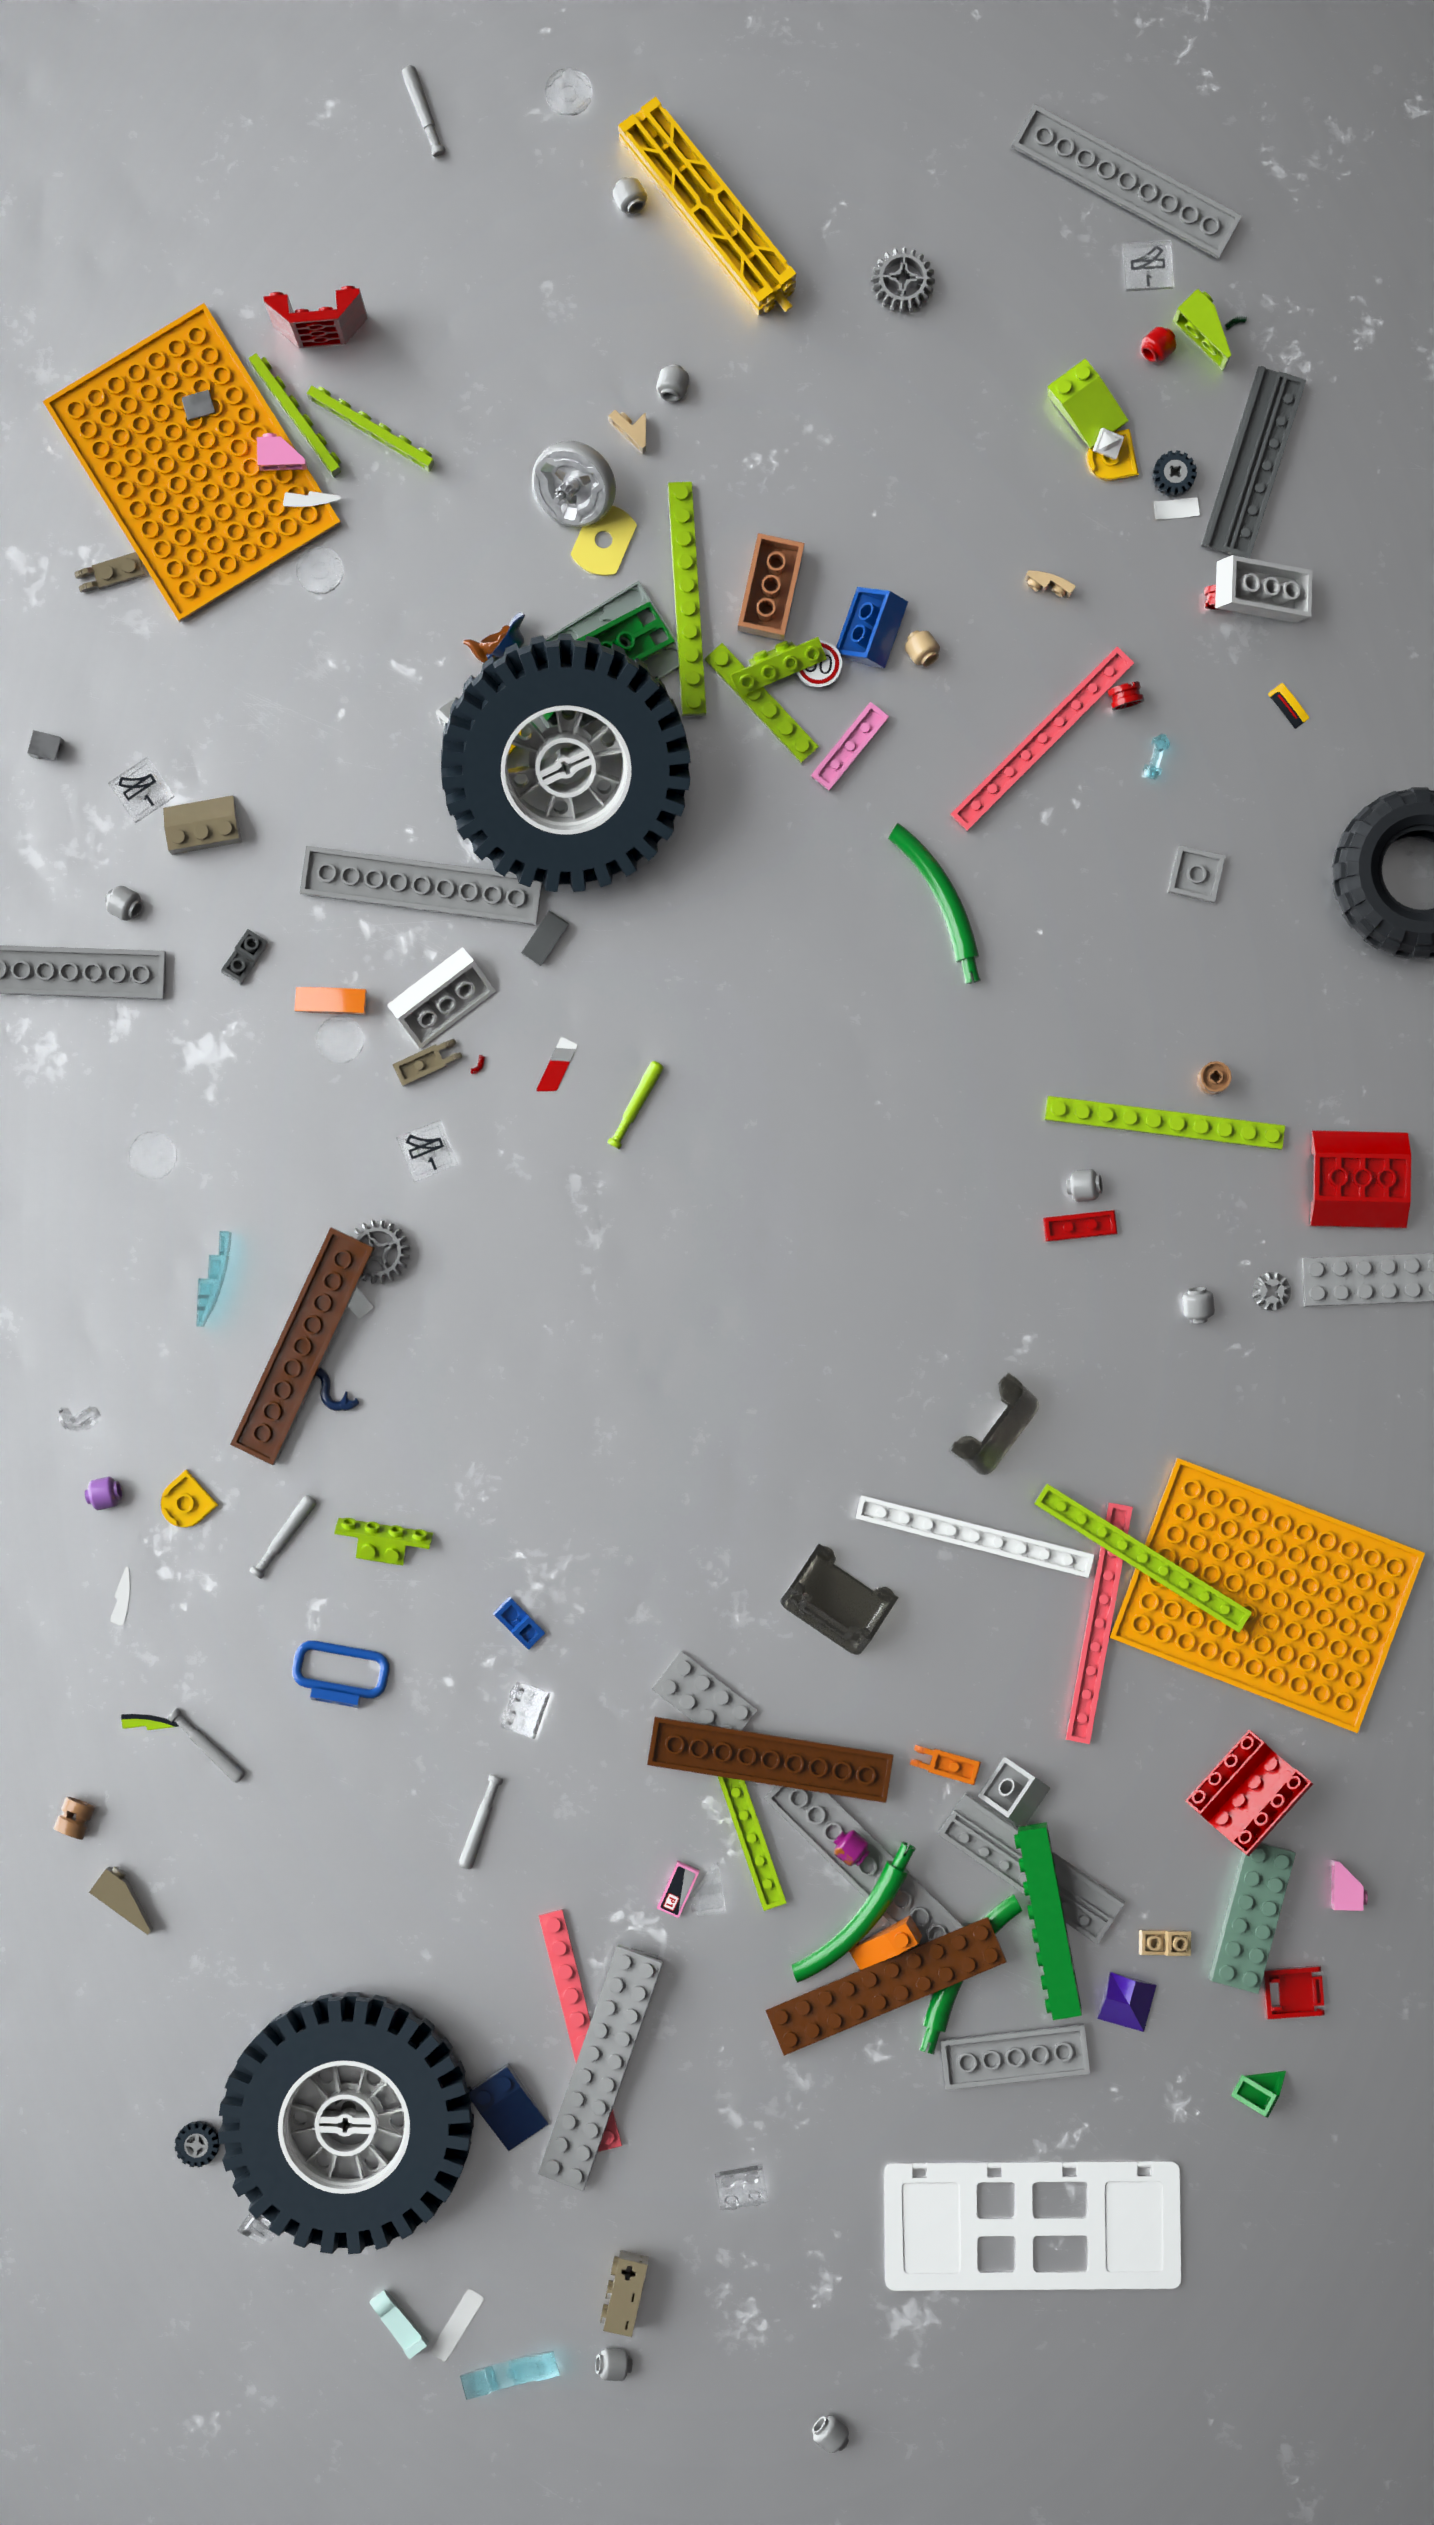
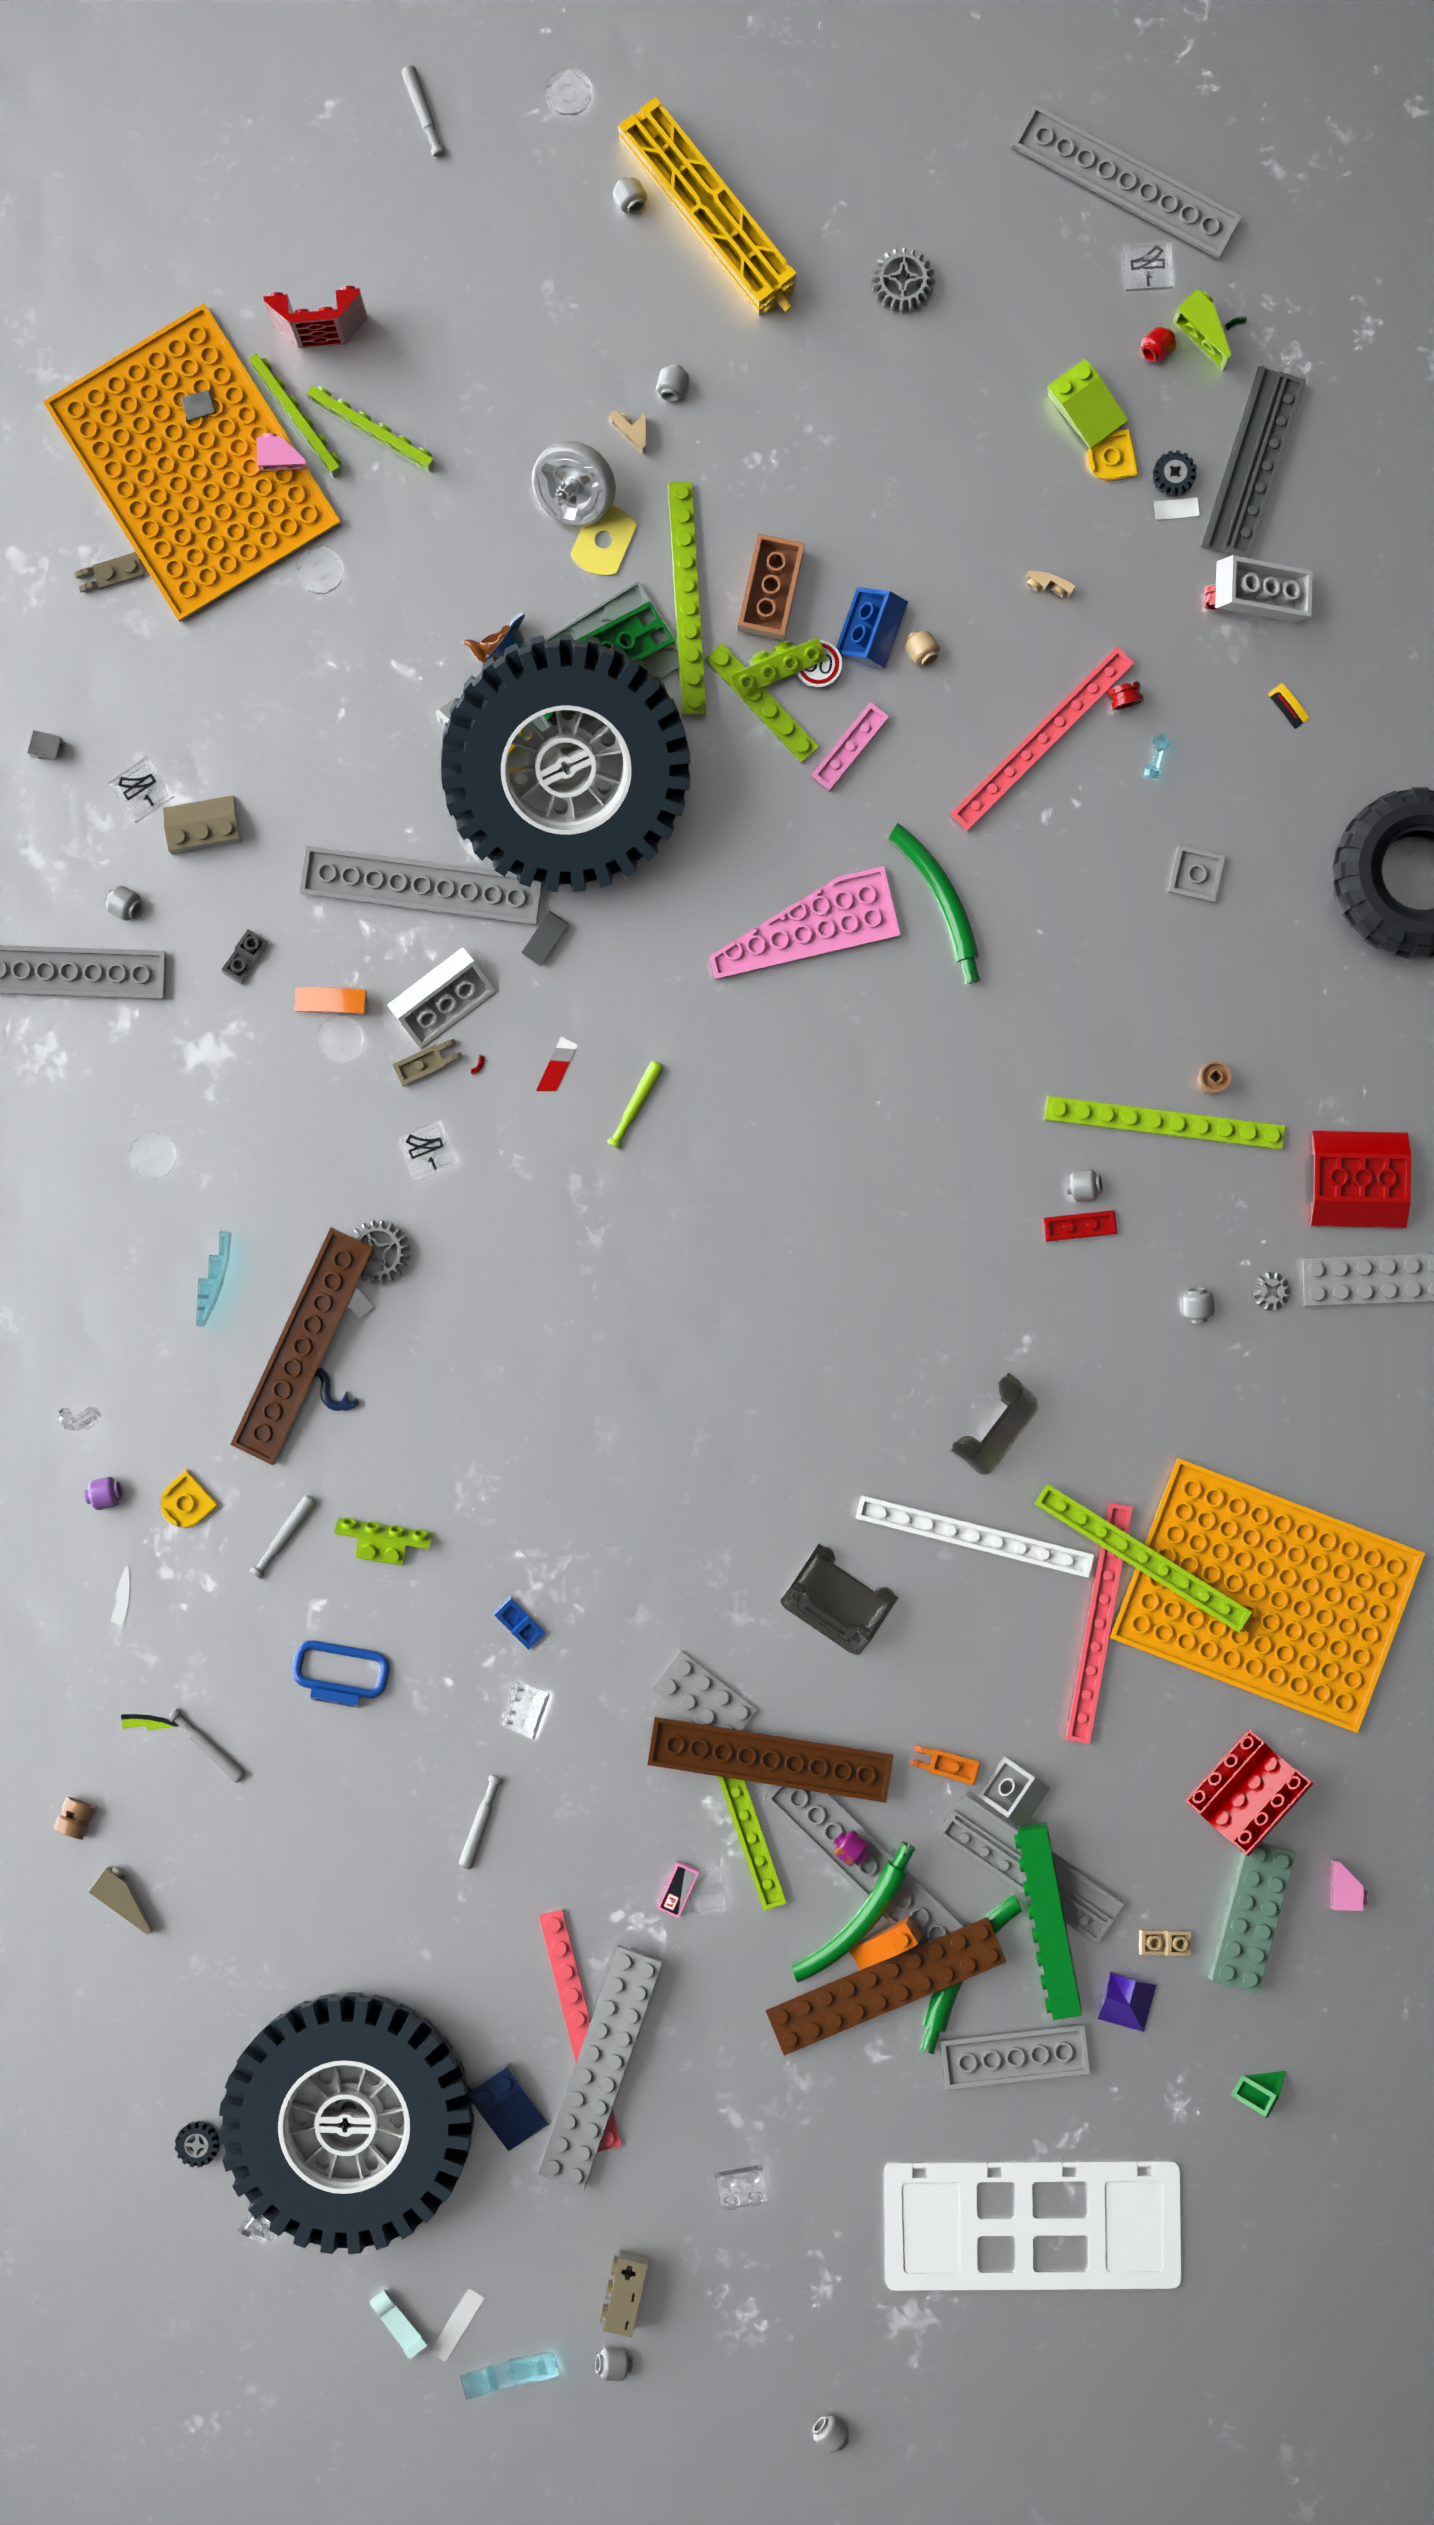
white sticker [283,491,342,507] -> none
white tile [1093,428,1124,460] -> none
red container [1263,1966,1325,2019] -> none
none -> bright pink wing [709,866,901,980]

